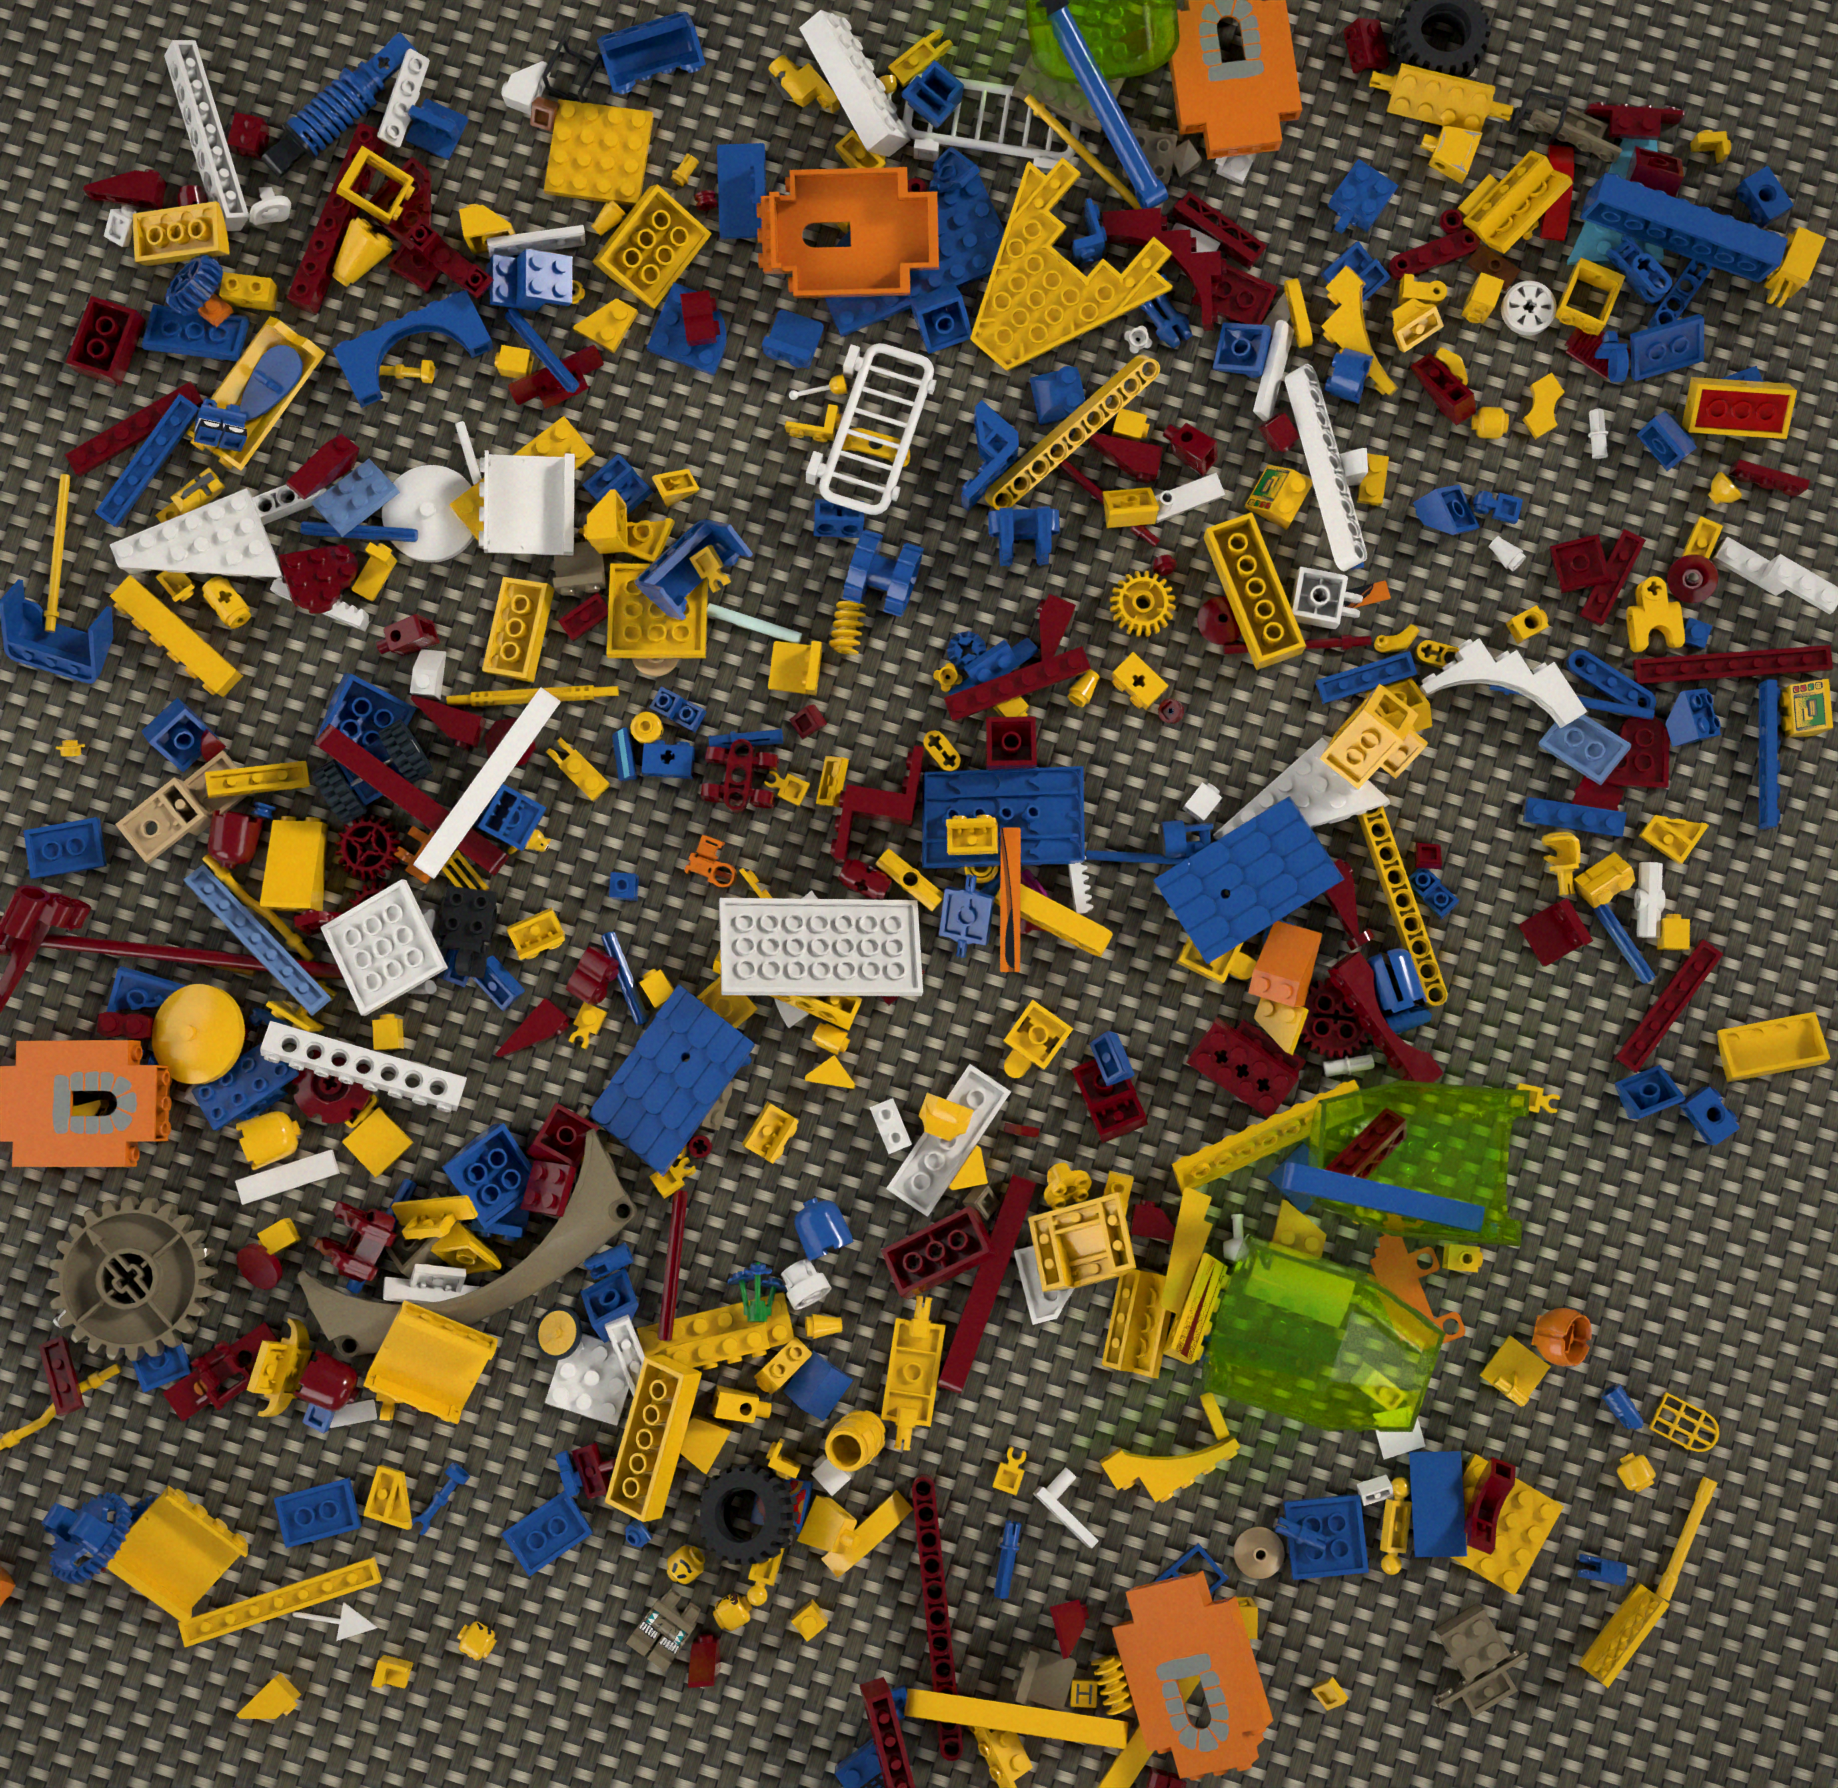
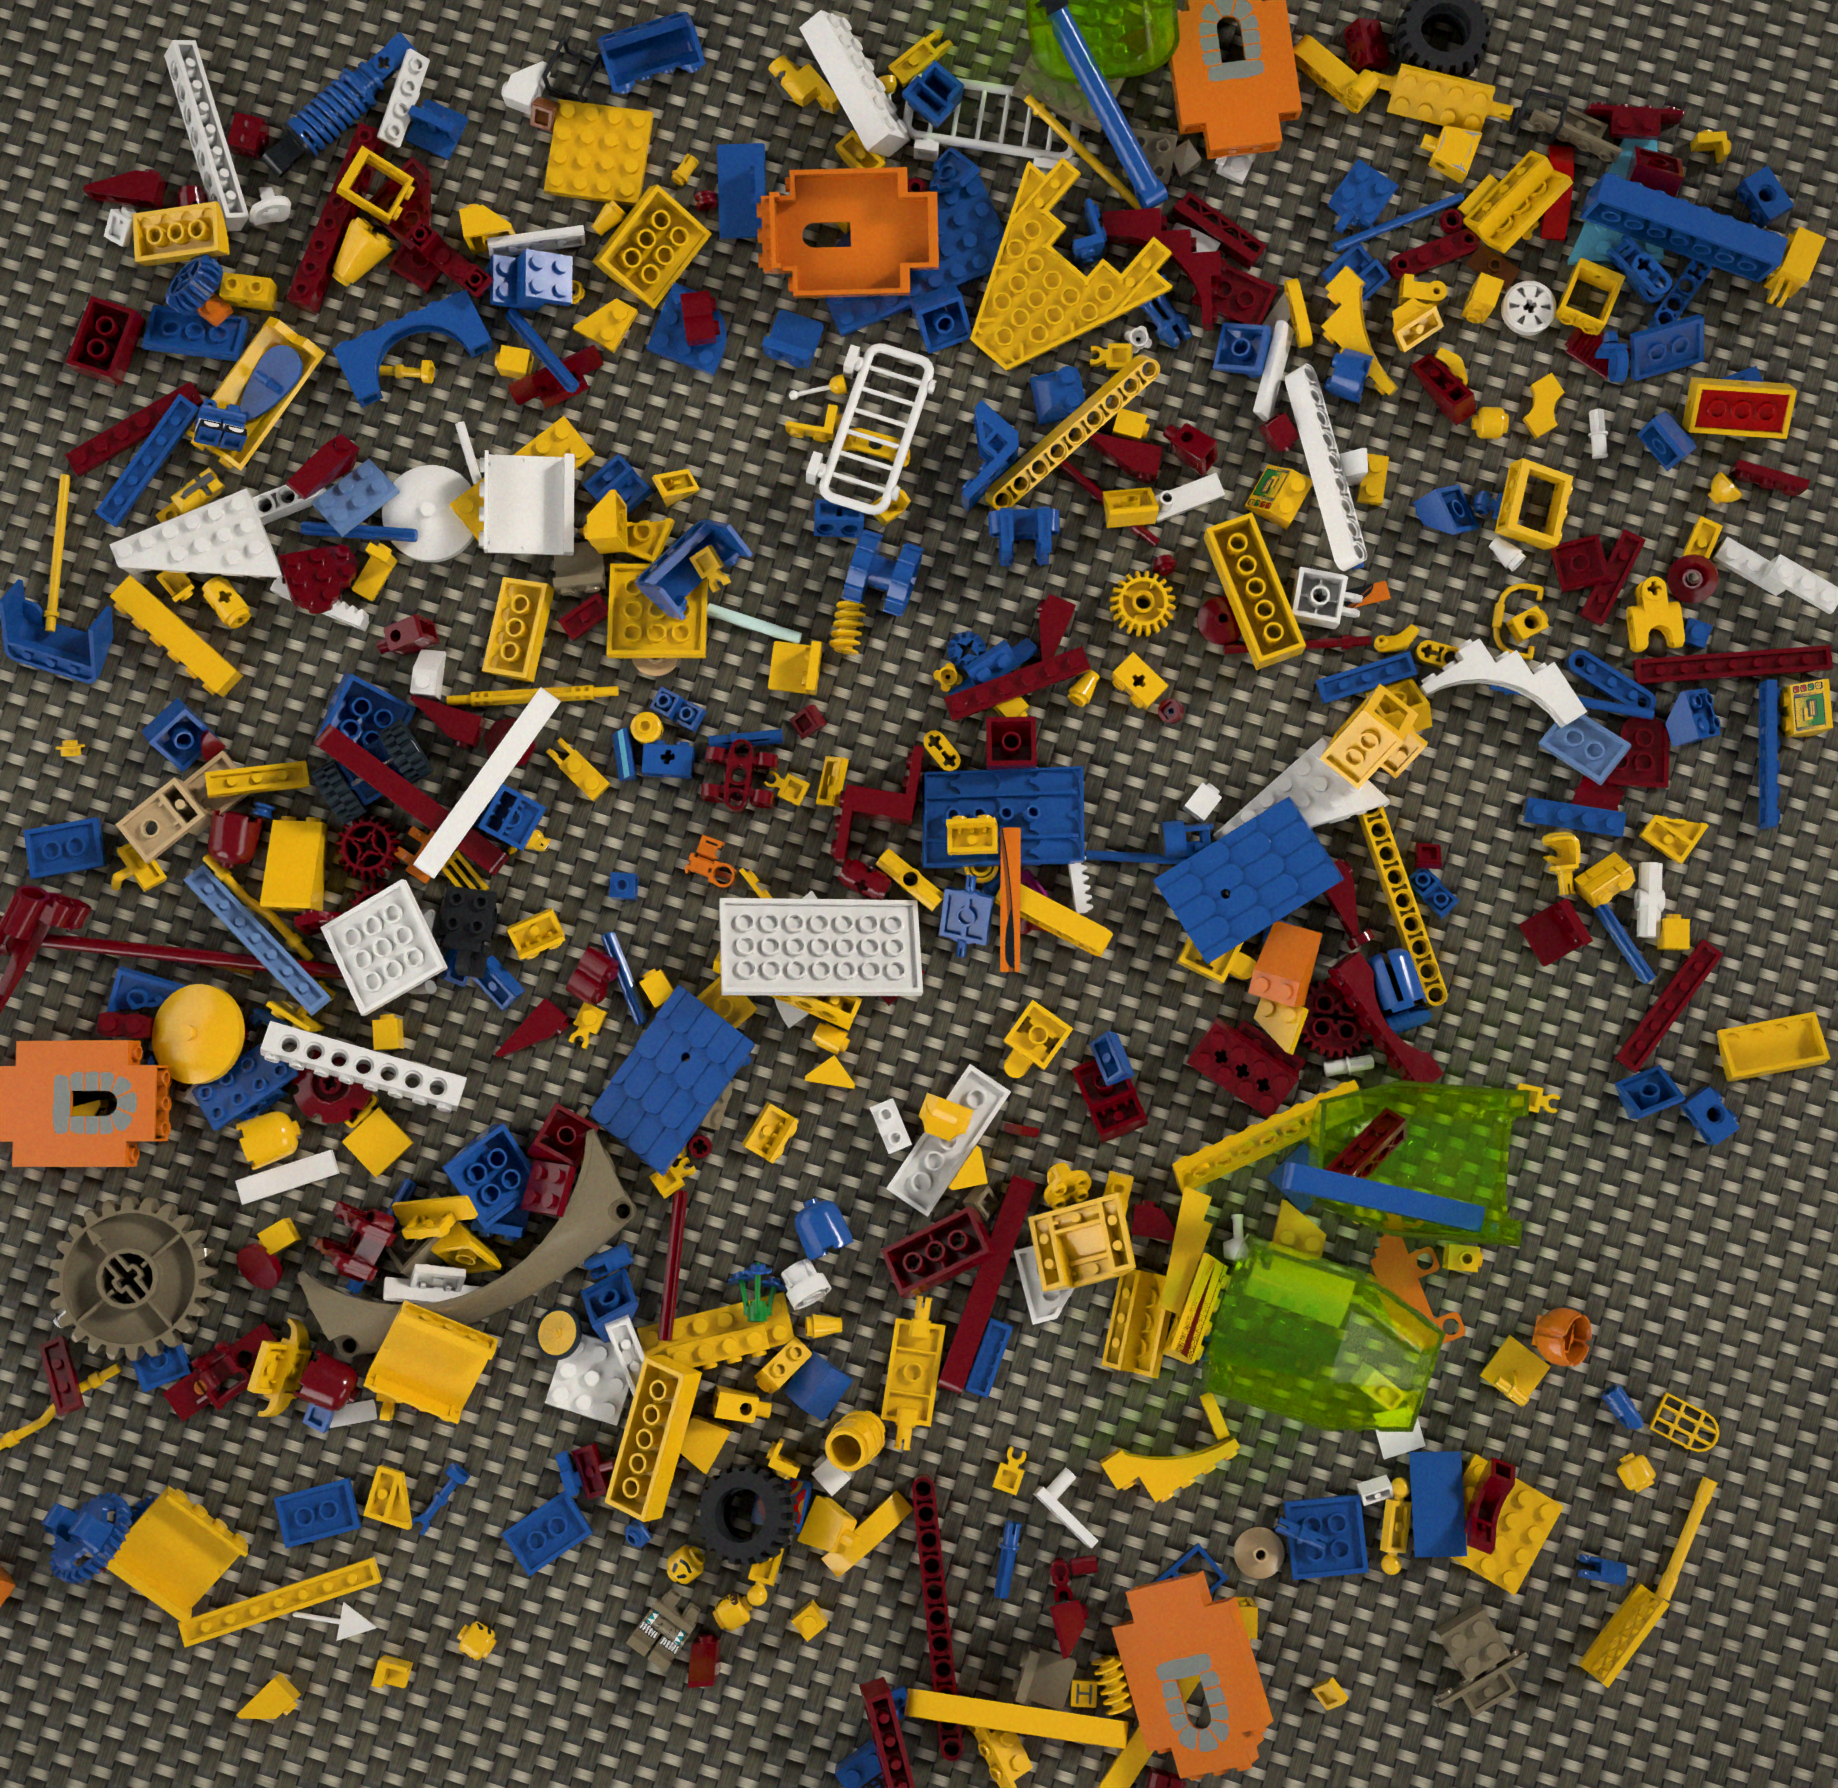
none -> yellow plate [111,843,167,892]
none -> yellow bracket [870,485,911,527]
none -> blue plate [964,1317,1013,1399]
none -> dark red bar [1050,1555,1098,1602]
none -> yellow plate [1090,343,1133,370]
none -> yellow beam [1293,34,1379,113]
none -> blue piece [1332,192,1464,252]
none -> yellow piece [1491,583,1544,661]
none -> yellow window [1494,458,1573,550]

